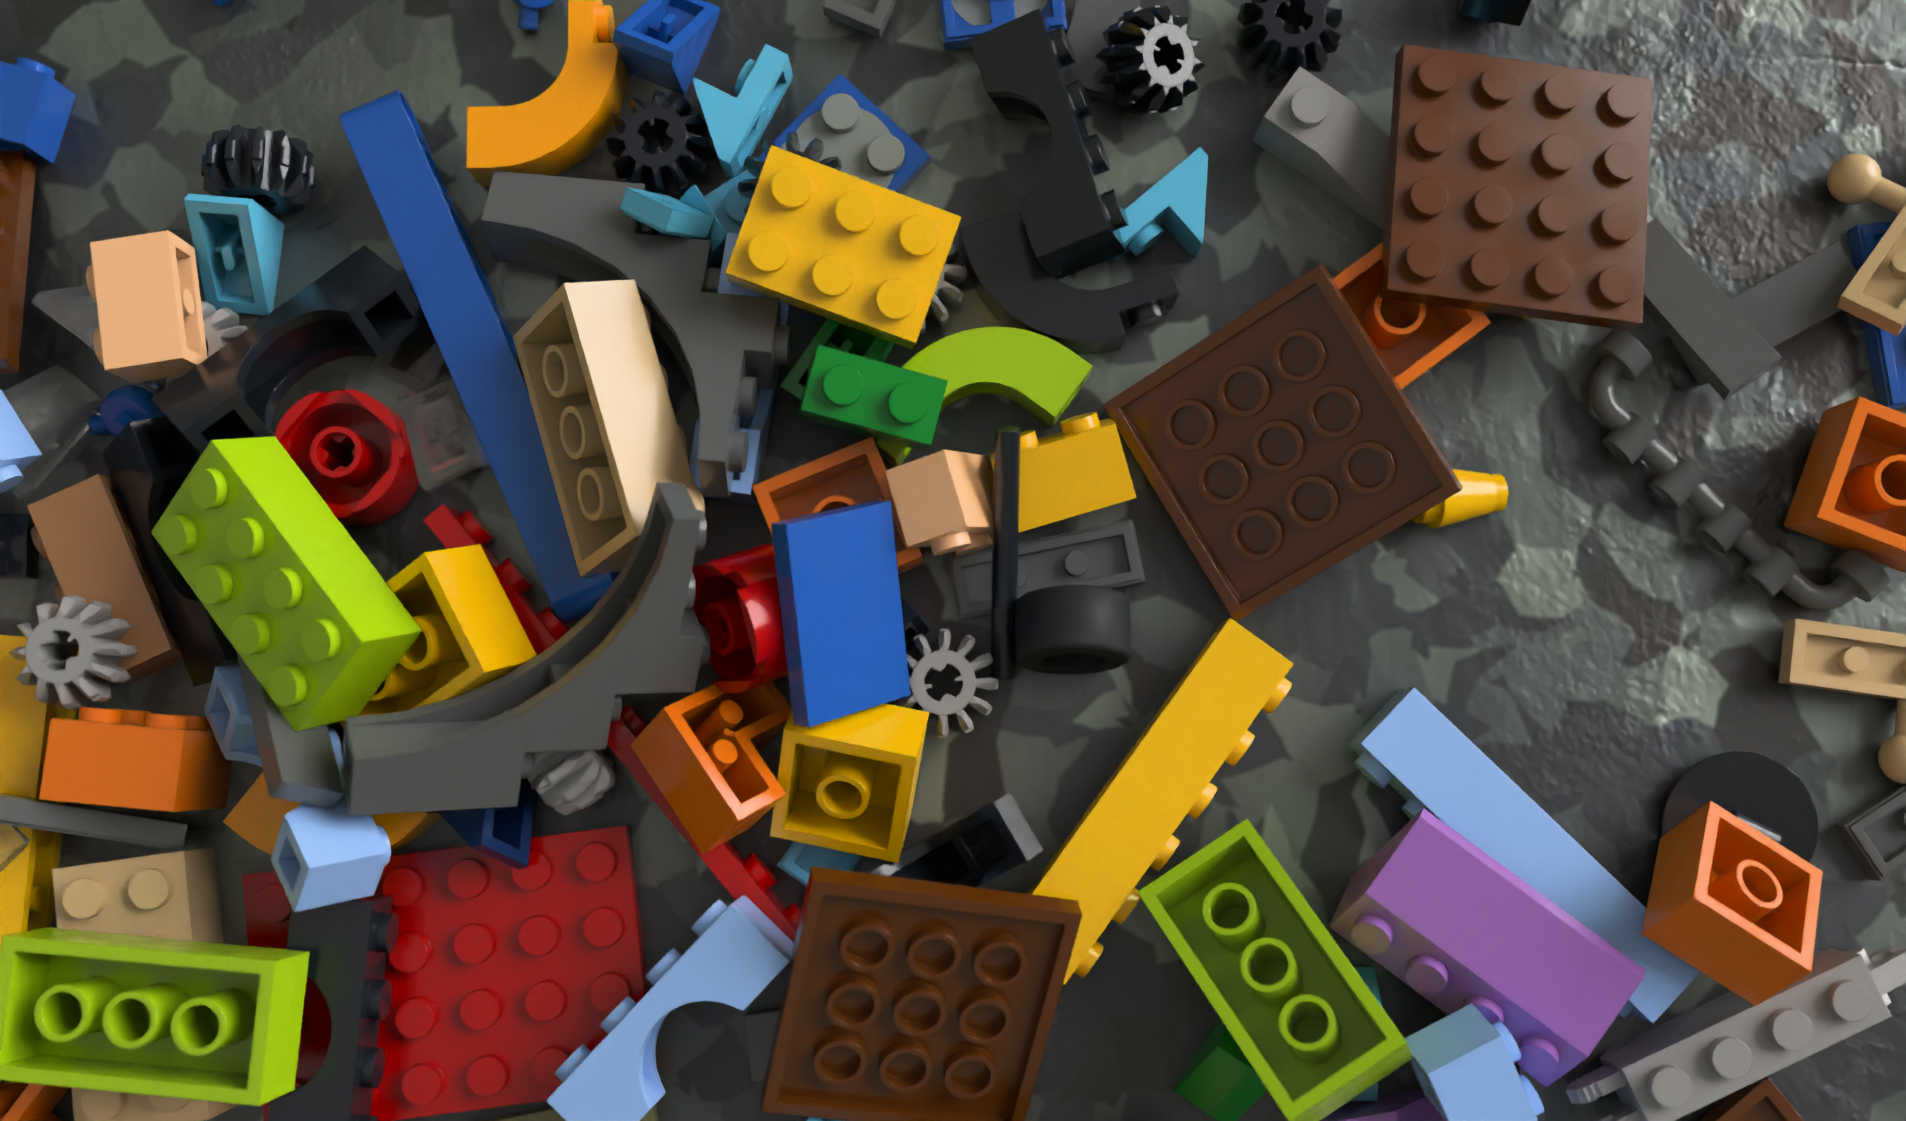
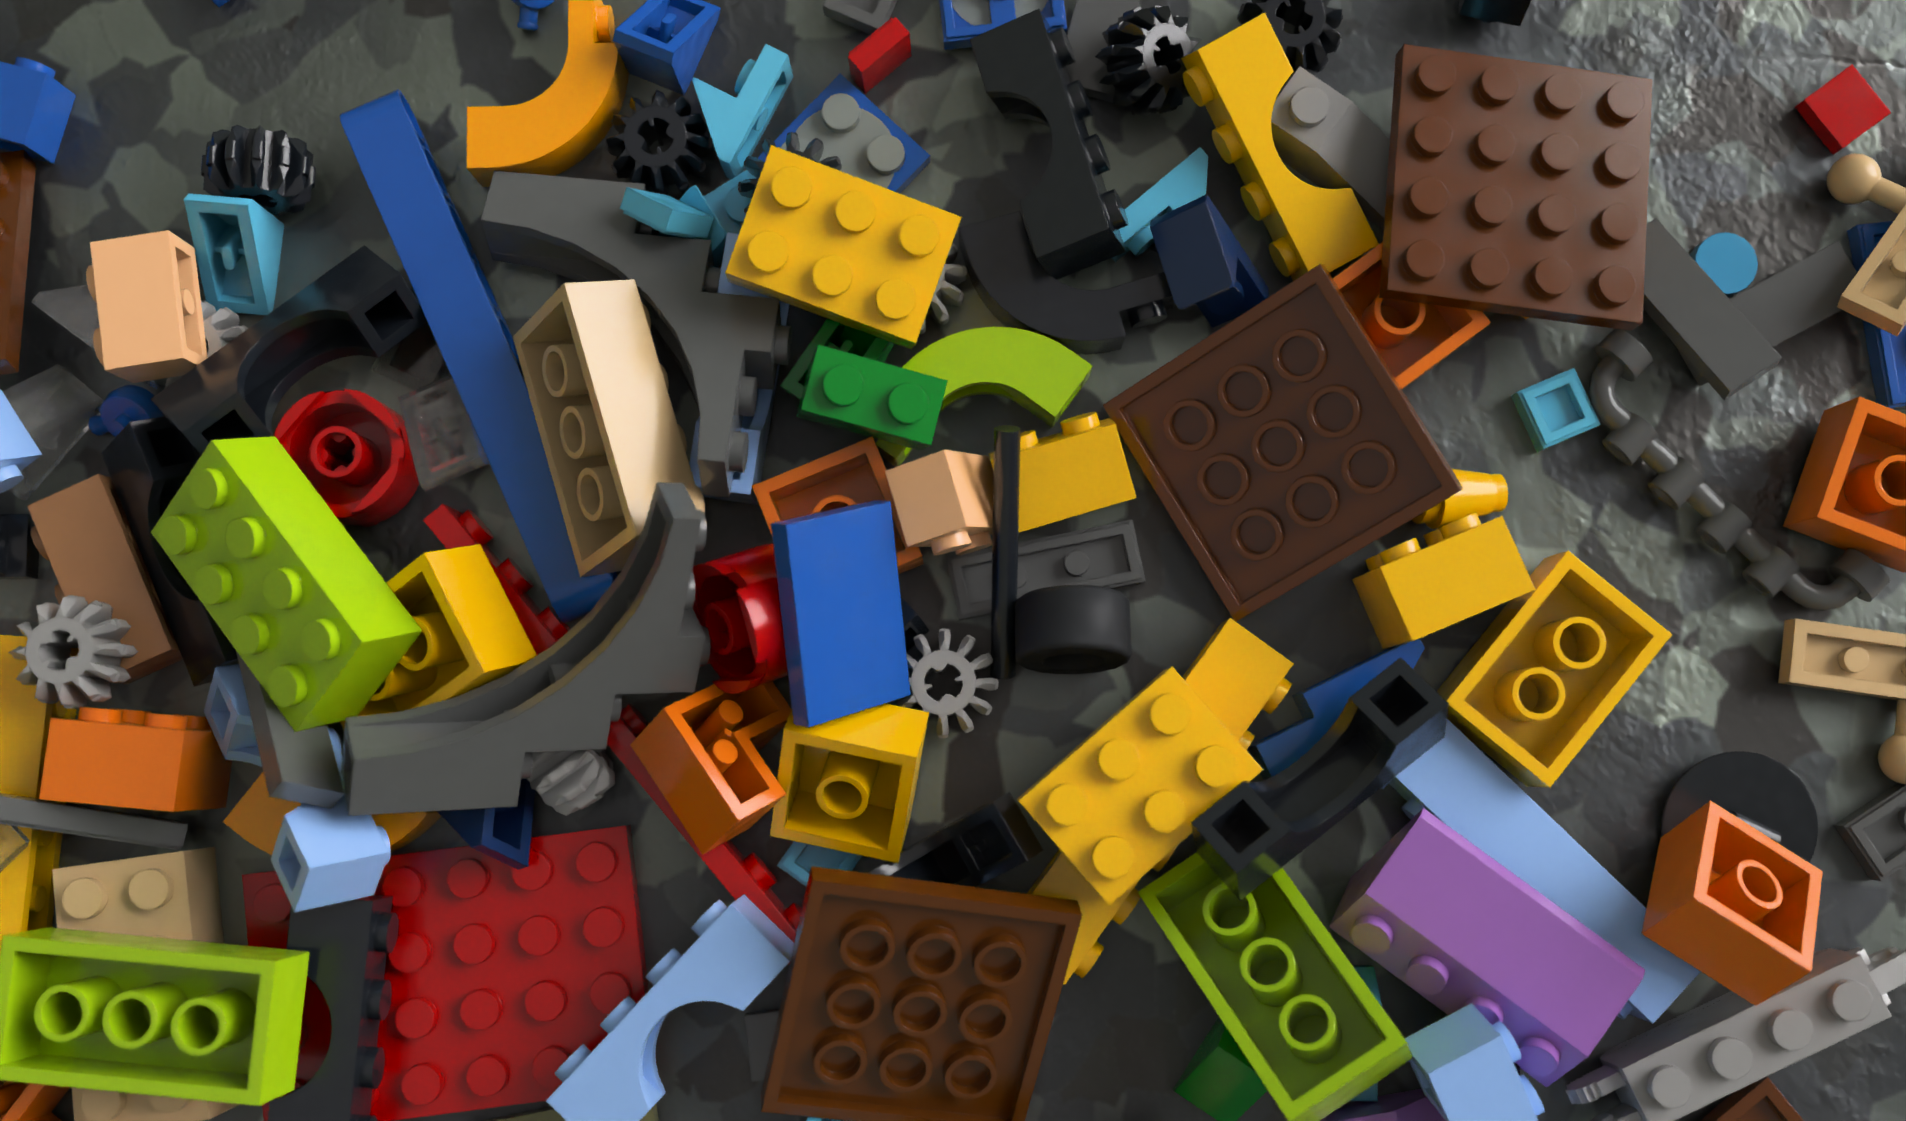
none -> red tile [848,17,912,94]
none -> yellow brick [1017,666,1263,906]
none -> dark blue slope [1150,194,1269,328]
none -> yellow arch [1181,12,1379,281]
none -> black arch [1191,657,1449,901]
none -> blue slope [1248,638,1425,780]
none -> yellow brick [1352,512,1536,649]
none -> yellow brick [1436,550,1672,788]
none -> medium azure tile [1511,368,1601,452]
none -> dark azure tile [1690,232,1758,297]
none -> red tile [1795,64,1892,155]

